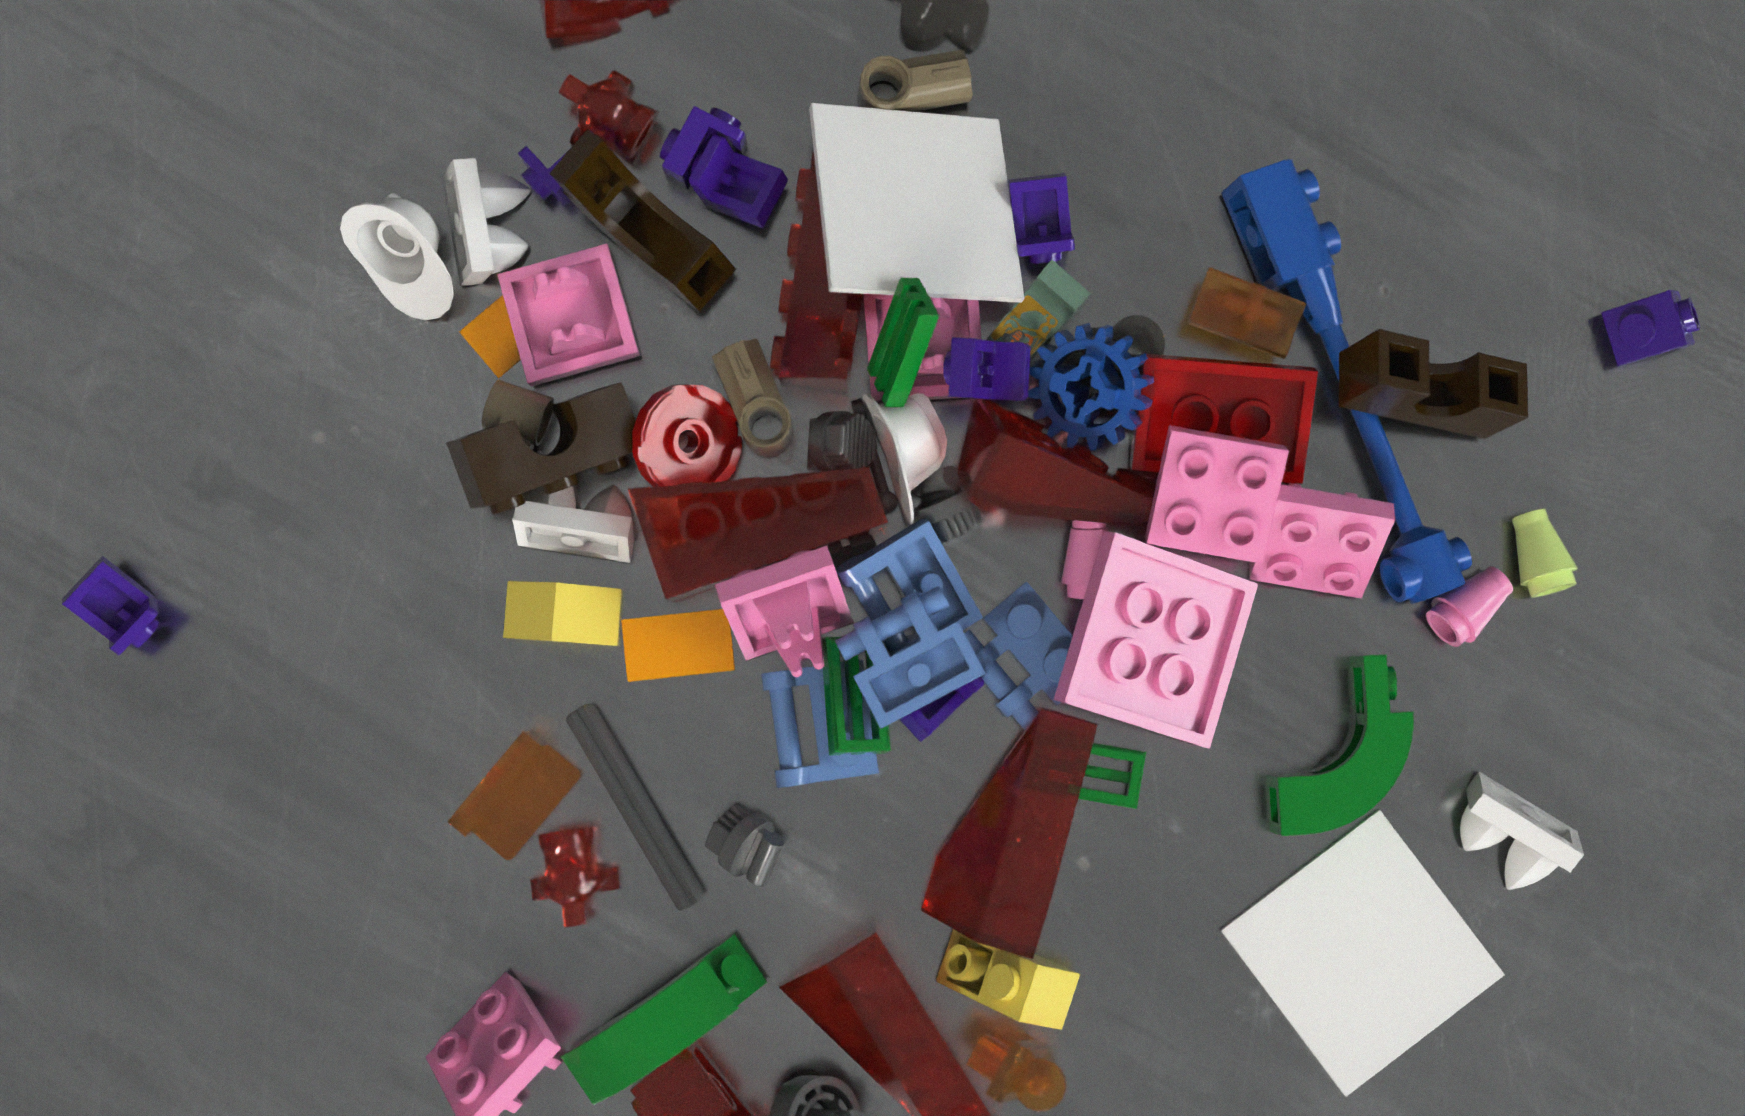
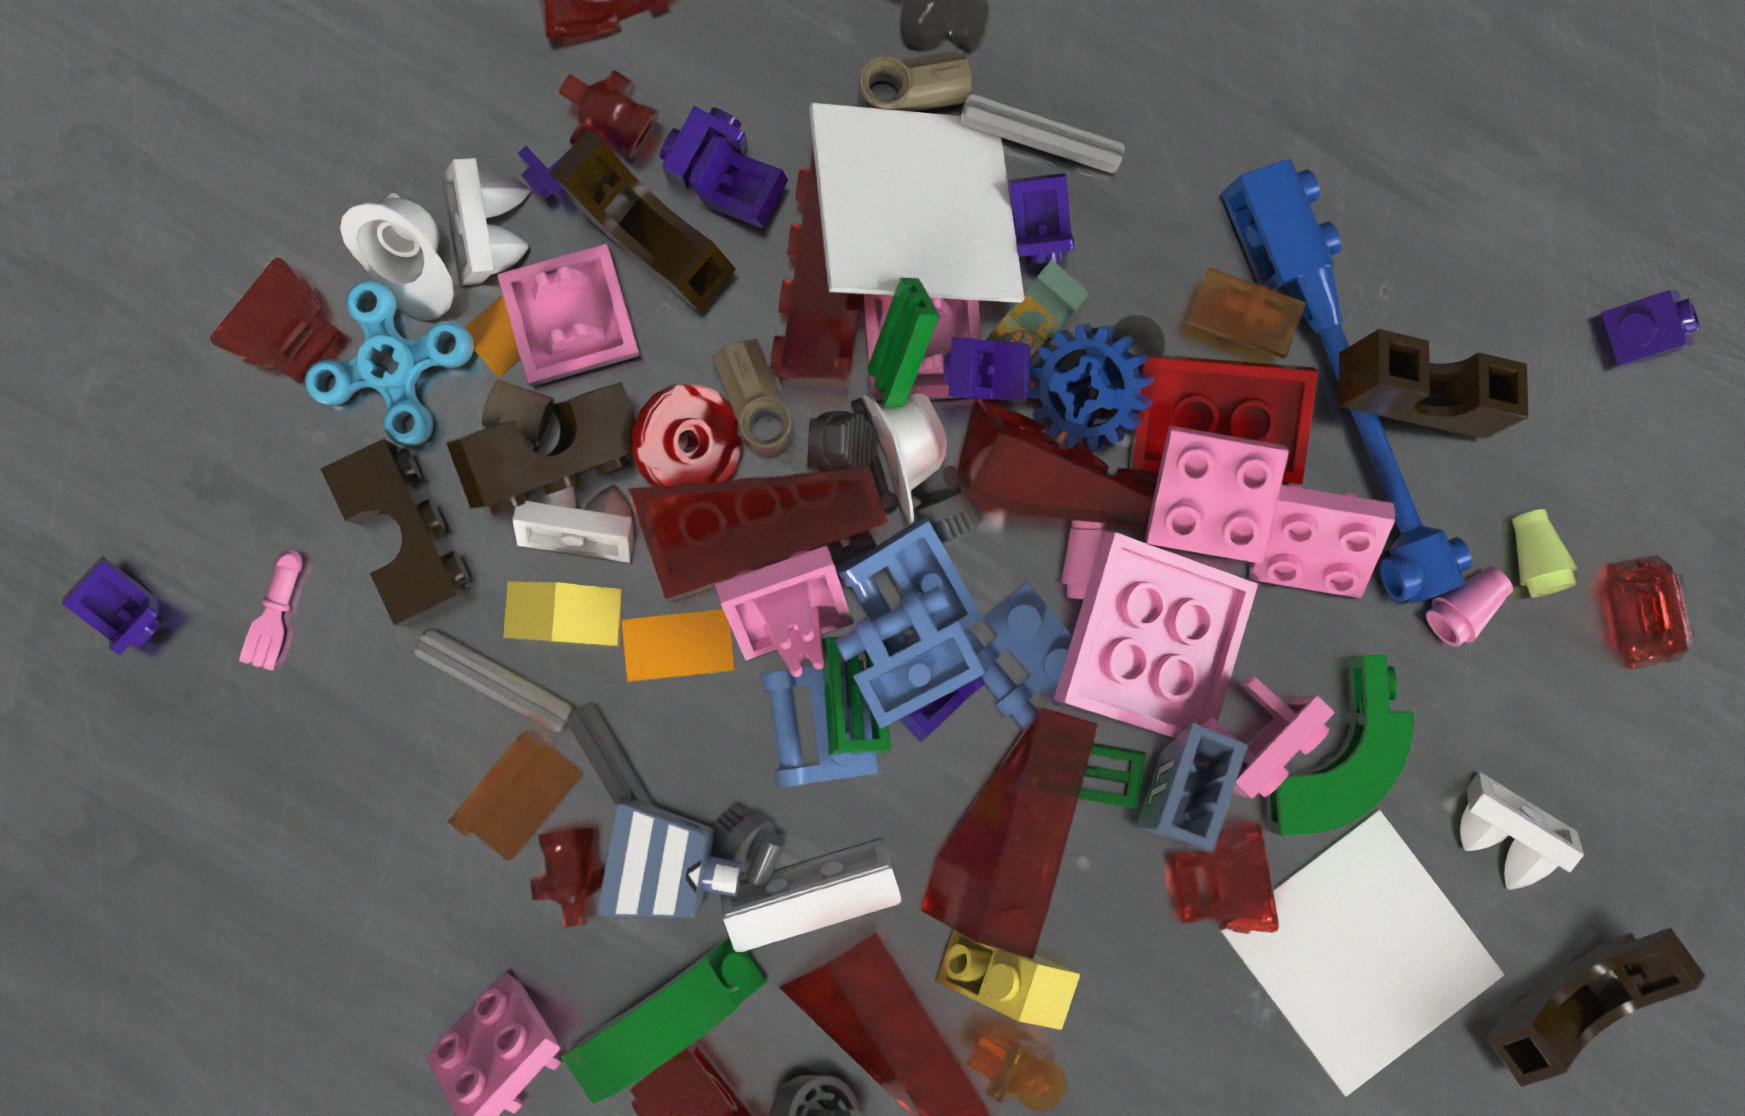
none -> clear red piece [210,258,343,384]
none -> bright pink piece [239,549,303,671]
none -> medium azure gear [305,280,474,447]
none -> dark brown arch [321,439,469,627]
none -> light grey axle [414,629,573,732]
none -> torso [597,798,743,918]
none -> white slope [720,839,901,952]
none -> light grey axle [960,92,1125,173]
none -> sand blue torso [1137,723,1248,852]
none -> clear red piece [1169,822,1279,934]
none -> bright pink plate [1202,676,1335,799]
none -> dark brown arch [1487,927,1706,1087]
none -> clear red piece [1607,555,1696,669]

